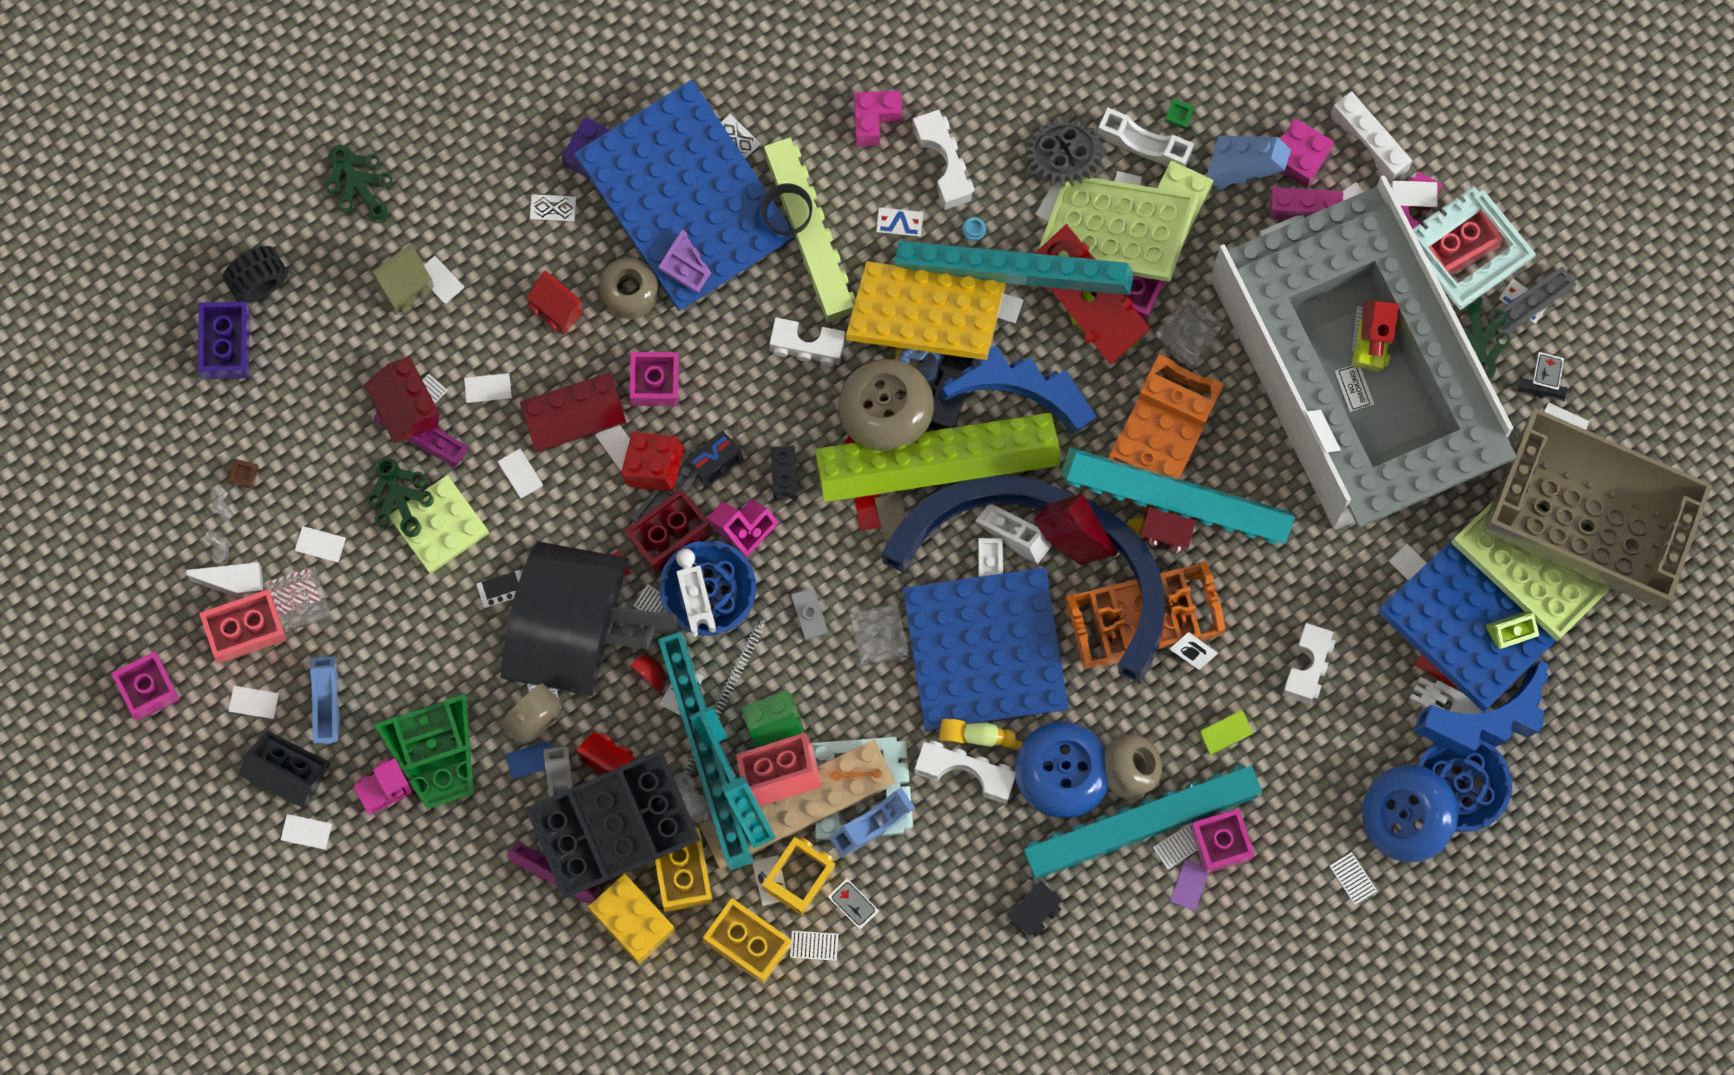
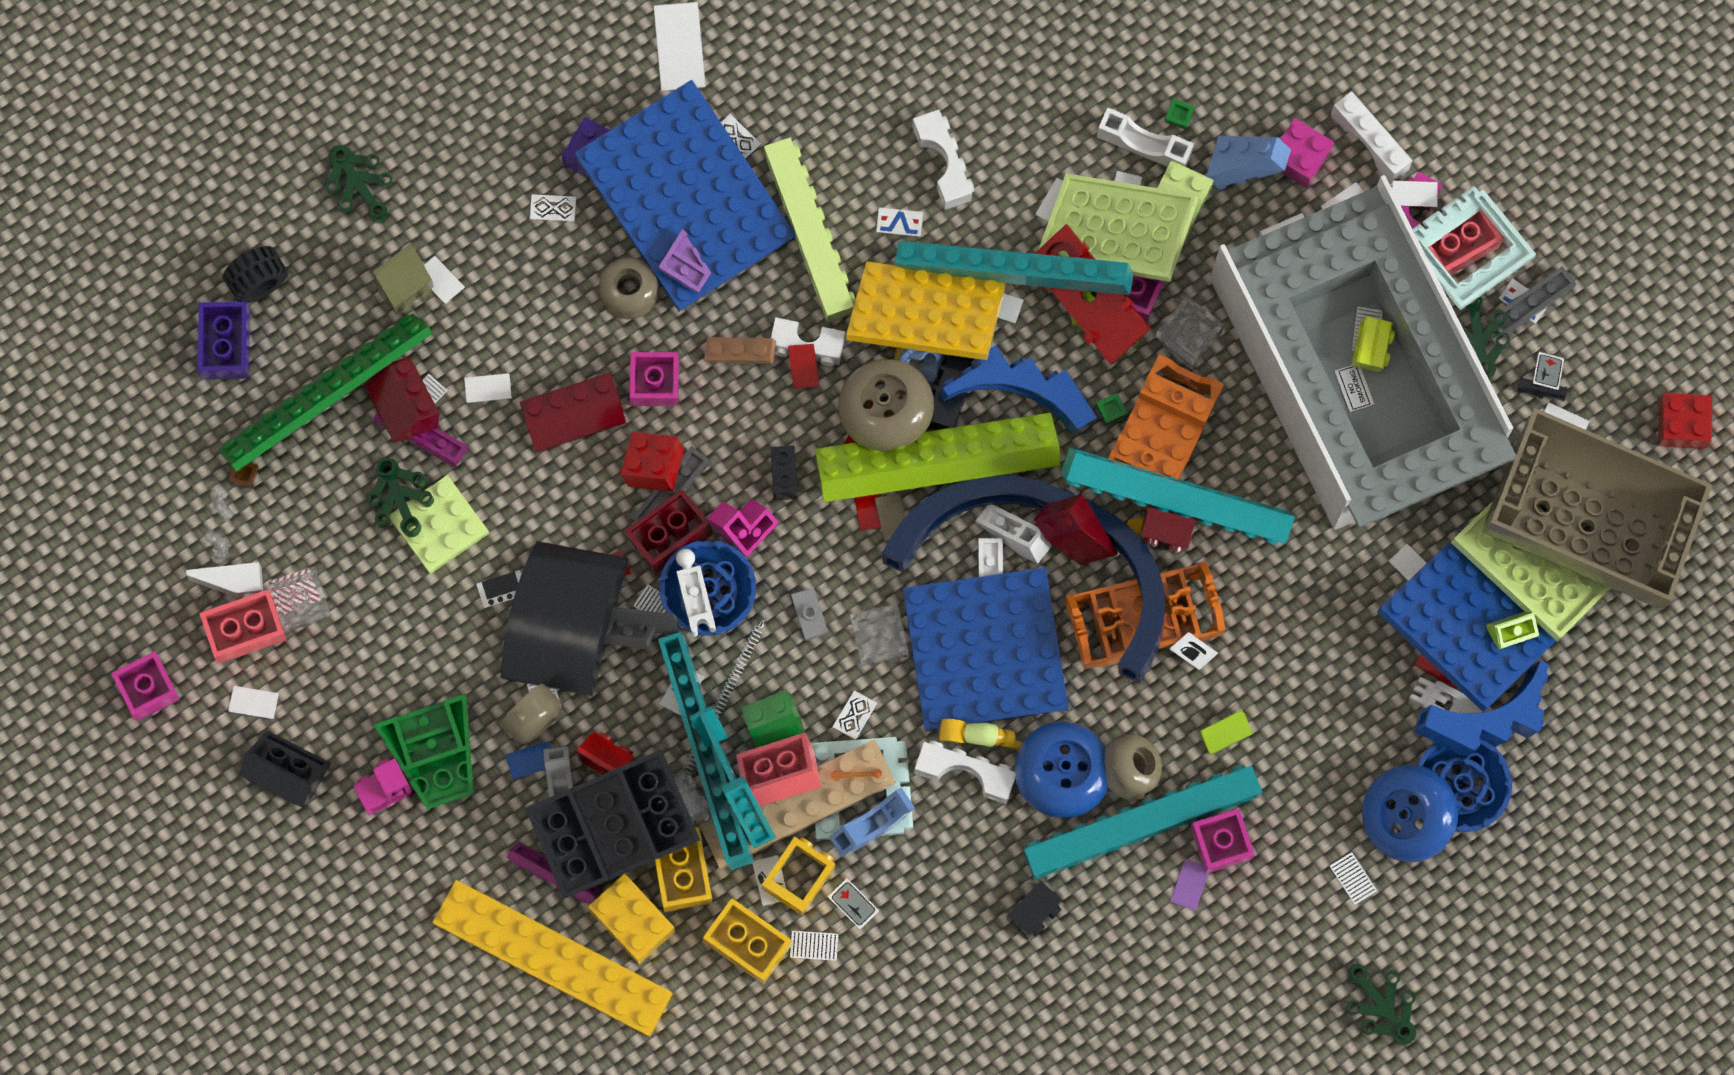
white sticker [281,814,332,850] -> none
white sticker [295,526,346,562] -> none
medium blue arch [310,656,340,745] -> none
white sticker [498,449,543,498] -> none
red slope [527,270,583,334] -> none
white sticker [595,426,630,471] -> none
red brick [630,652,666,695] -> none
black panel [686,430,744,488] -> none
black tyre [761,183,813,236] -> none
dark pink brick [854,91,902,146] -> none
medium azure plate [962,217,986,241] -> none
dark grey gear [1026,118,1103,187] -> none
white sticker [1153,823,1197,869] -> none
dark pink arch [1269,187,1343,220] -> none
white arch [1282,623,1336,704] -> none
white sticker [1306,410,1341,452] -> none
red torso [1361,301,1399,356] -> none
none -> green plate [218,313,433,472]
none -> yellow plate [432,880,673,1037]
none -> white sticker [654,2,705,91]
none -> medium nougat plate [704,337,776,364]
none -> red sticker [788,344,819,389]
none -> white sticker [833,691,877,740]
none -> green plate [1096,393,1128,426]
none -> dark green plant [1346,964,1416,1045]
none -> red brick [1658,393,1712,449]

